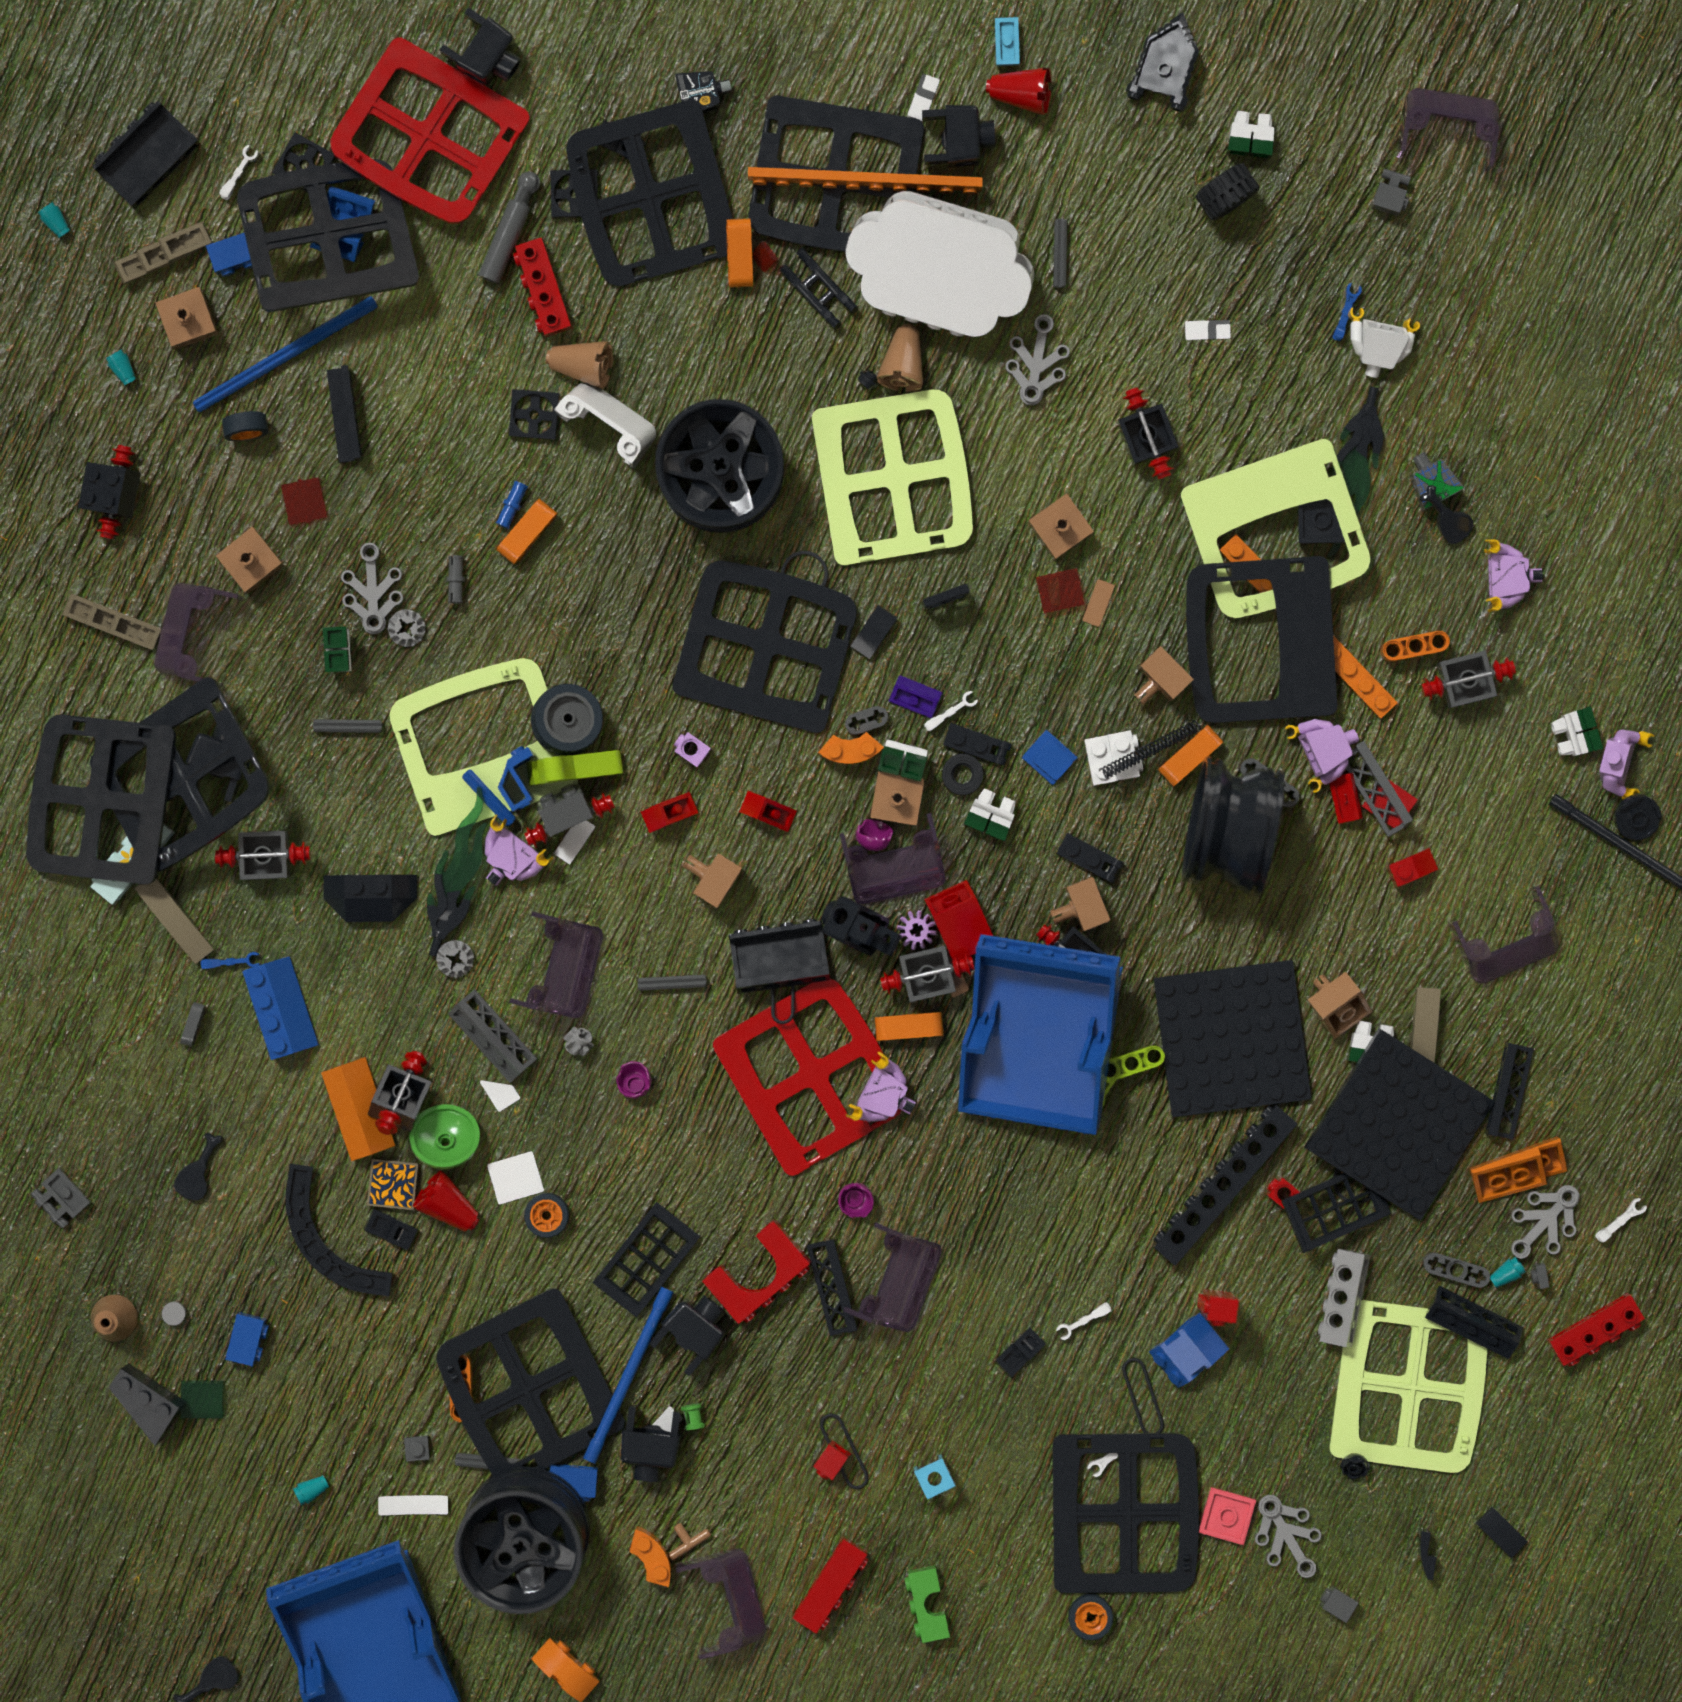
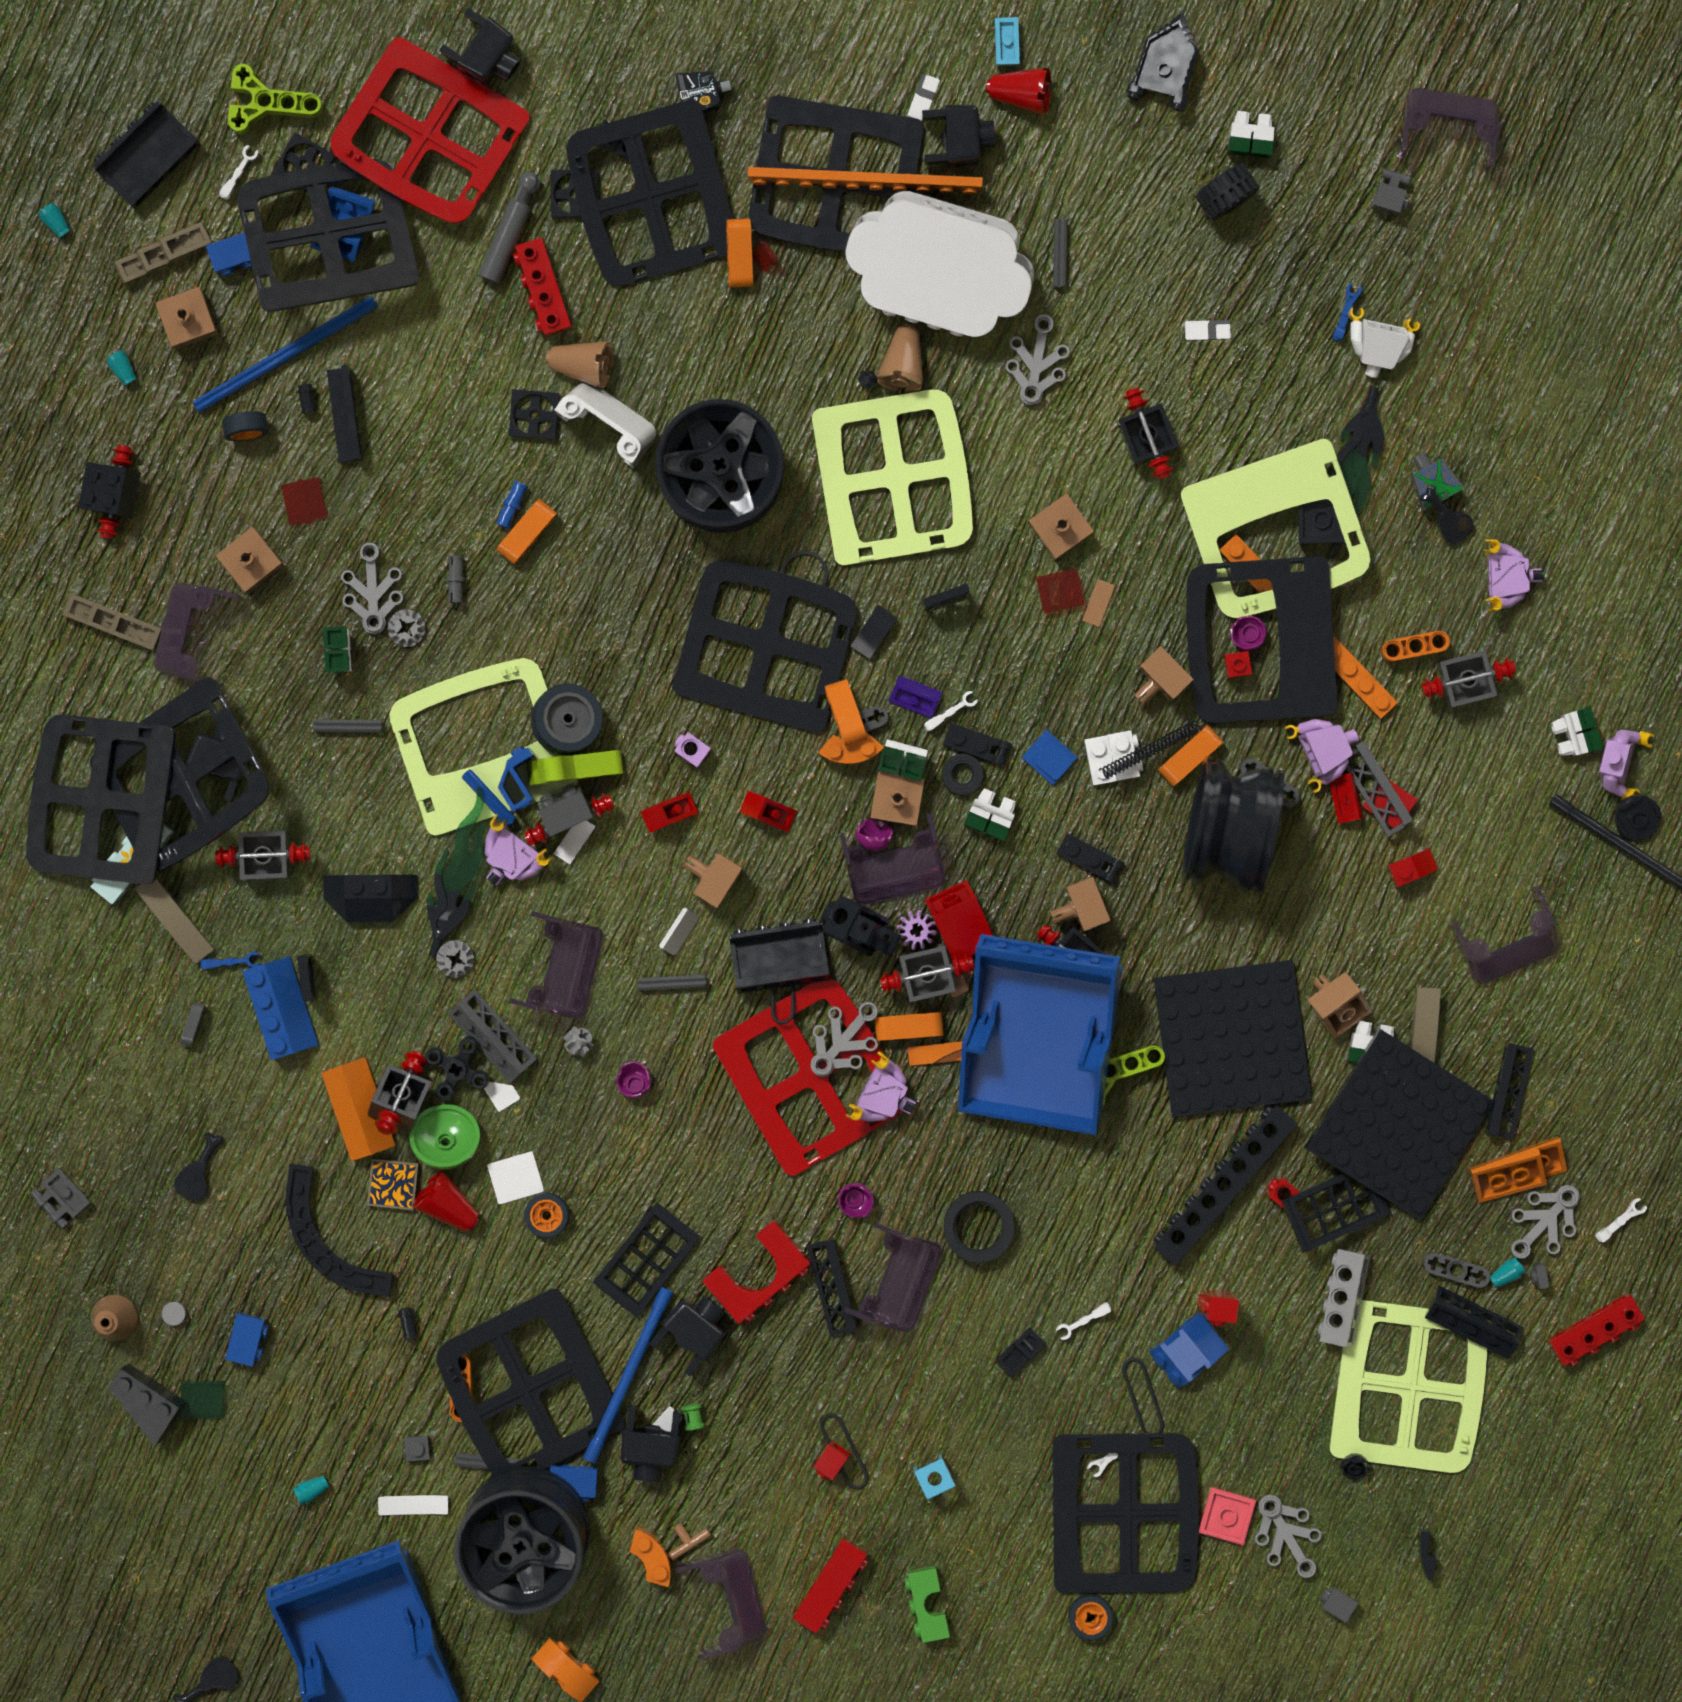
black slope [364,1208,418,1250] -> none
black piece [779,248,859,330] -> none
black slope [1476,1507,1528,1558] -> none
none -> lime beam [228,64,324,135]
none -> black pin [296,384,316,414]
none -> black piece [297,954,317,1002]
none -> black pin [397,1307,418,1338]
none -> black gear [425,1036,490,1100]
none -> white slope [659,908,699,955]
none -> light grey plant [811,1002,878,1076]
none -> orange beam [824,679,867,746]
none -> orange sticker [908,1041,963,1066]
none -> black tyre [943,1191,1014,1263]
none -> red brick [1223,651,1252,679]
none -> magenta hair [1230,615,1267,651]

